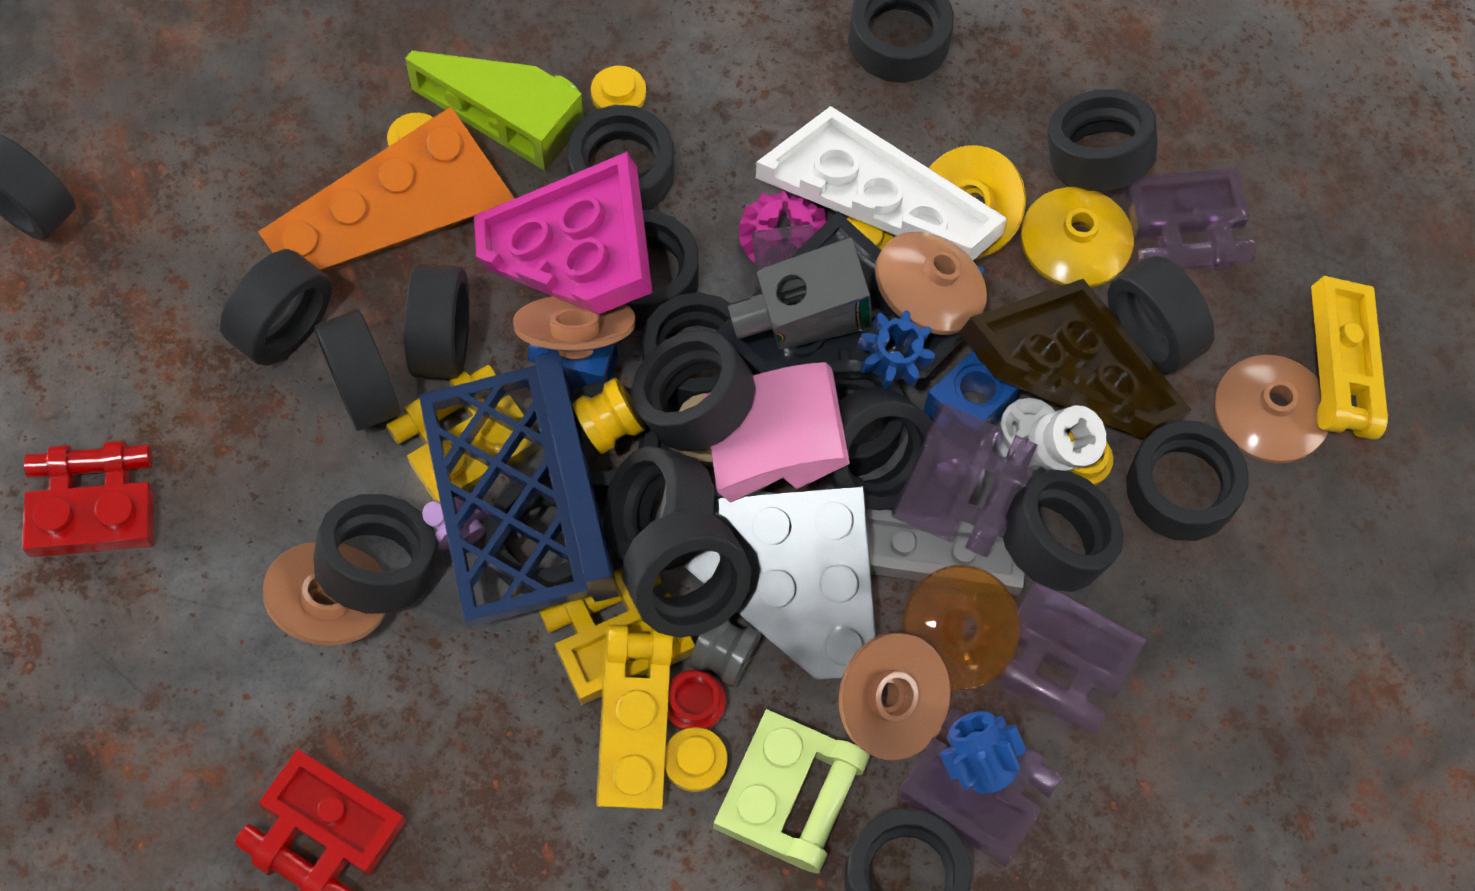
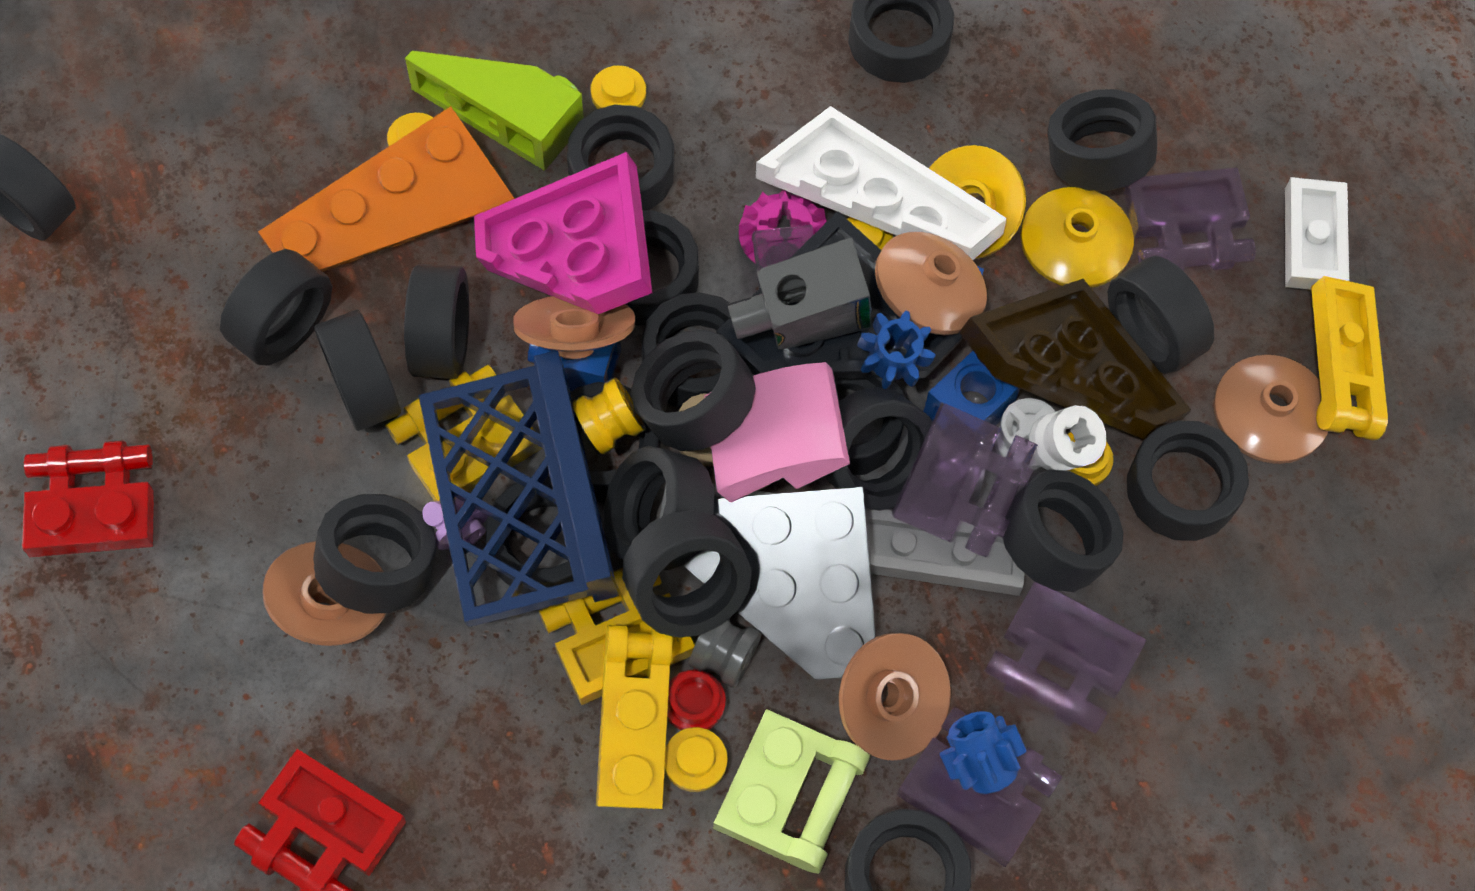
clear orange dish [902,565,1020,690] -> none
none -> white plate [1285,177,1349,290]

